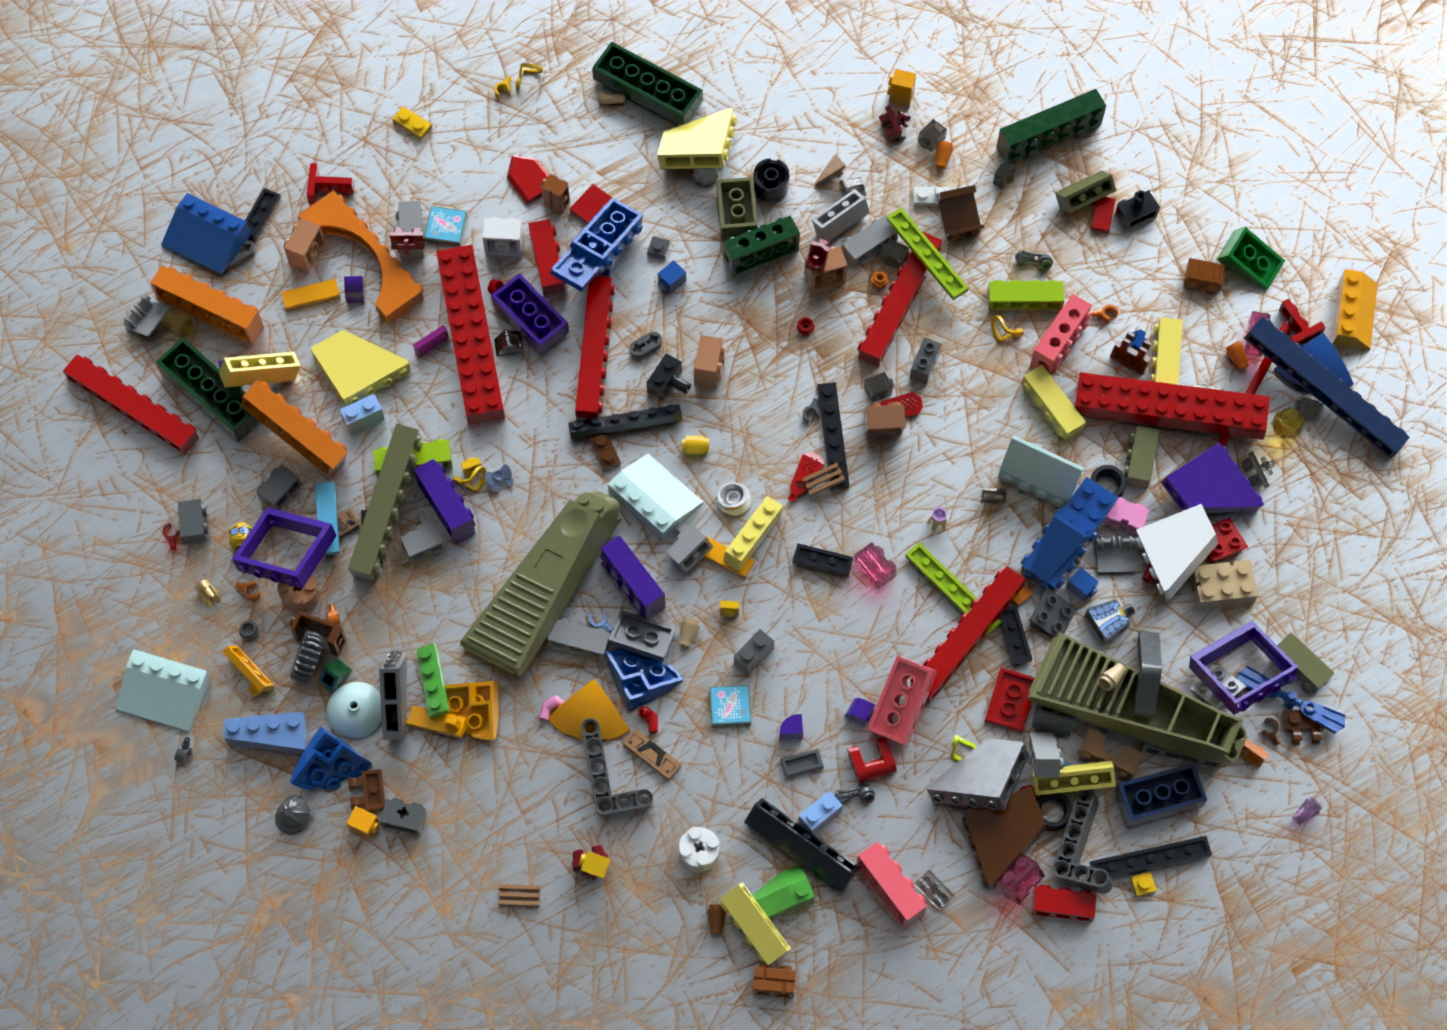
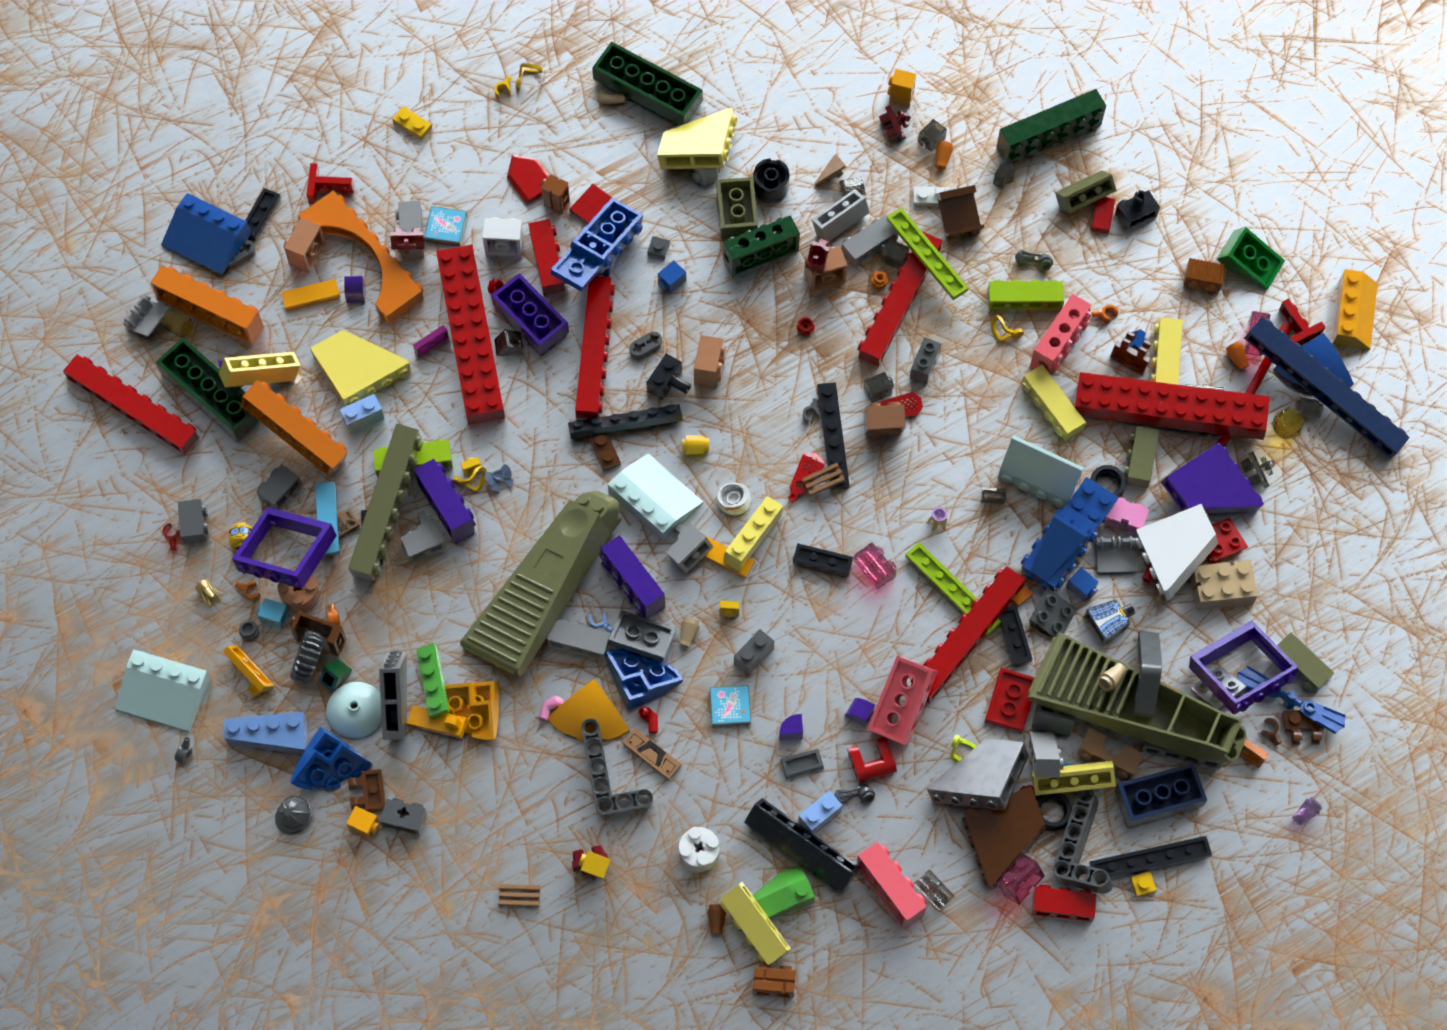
none -> medium azure brick [257,598,289,629]

